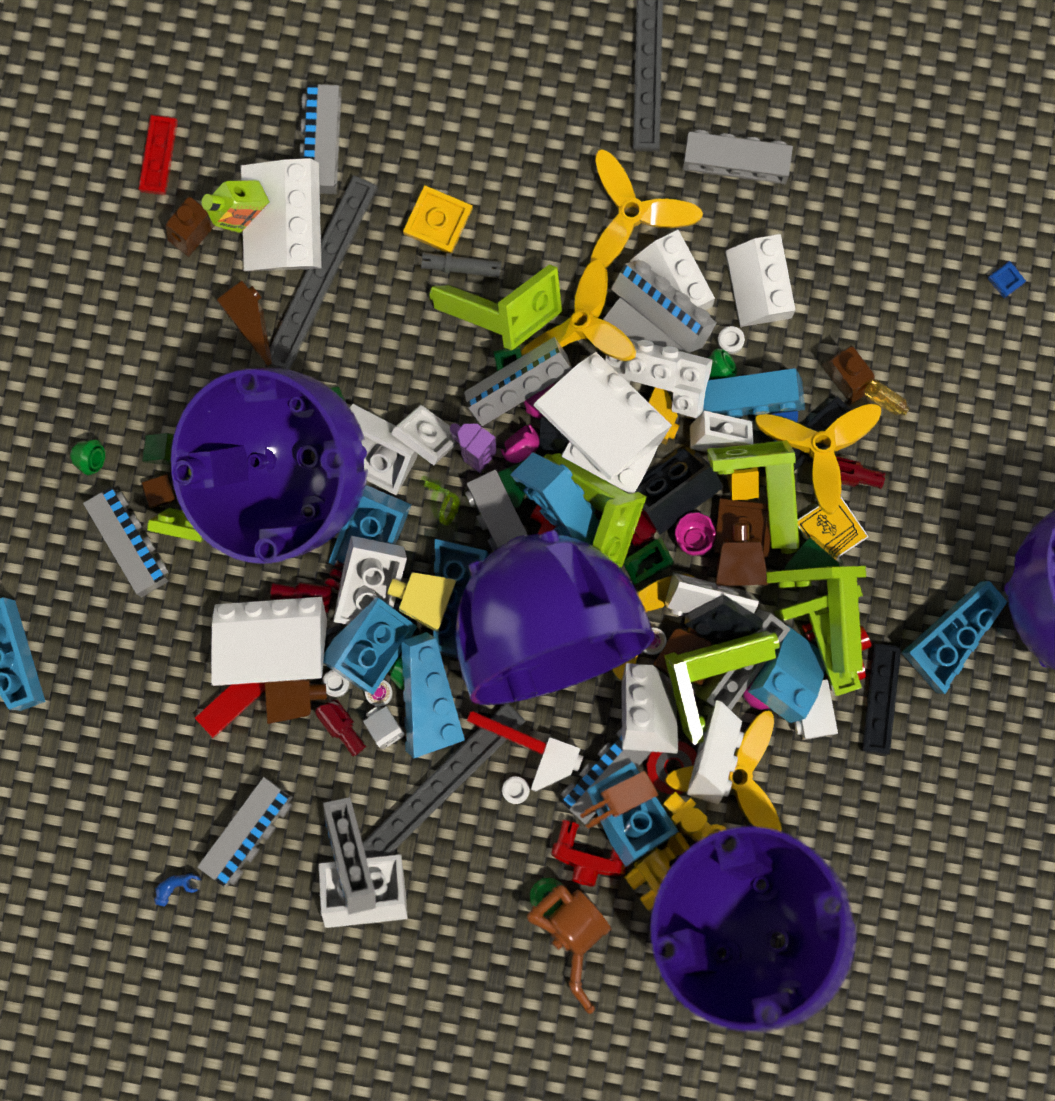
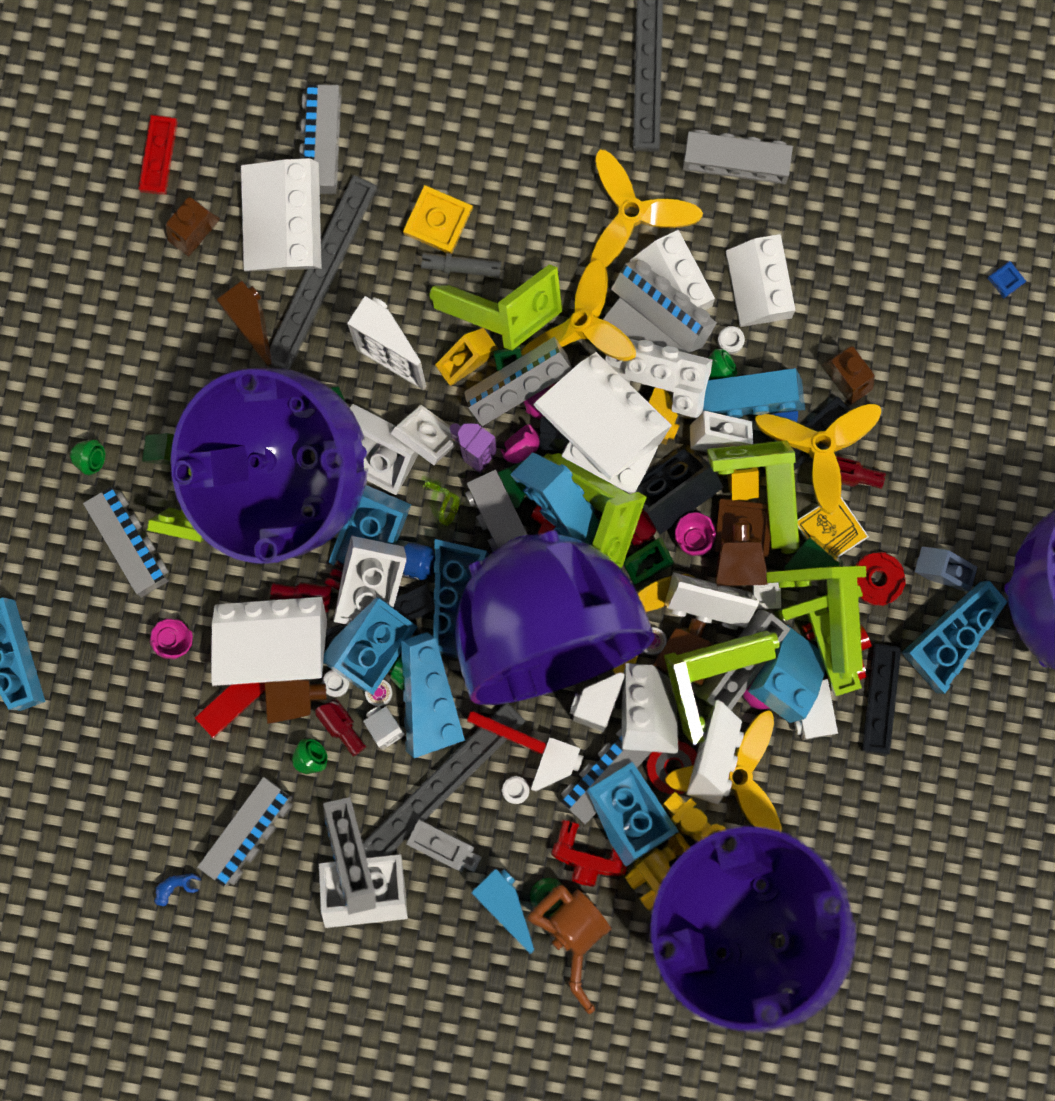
reddish brown tile [142,474,176,509] -> none
lime torso [202,180,270,233] -> none
light yellow torso [387,572,456,632] -> none
dark orange arm [580,771,659,829] -> none
black plate [685,595,763,644] -> none
clear yellow cylinder [865,380,909,415] -> none
none -> dark pink hair [150,619,193,660]
none -> green cone [292,739,328,774]
none -> white slope [347,296,426,391]
none -> blue head [402,543,435,580]
none -> light grey hinge [406,819,482,872]
none -> yellow slope [435,328,498,386]
none -> dark azure slope [472,869,534,954]
none -> white slope [570,673,625,732]
none -> white plate [753,583,781,610]
none -> red tile [855,552,906,606]
none -> sand blue slope [915,547,977,592]

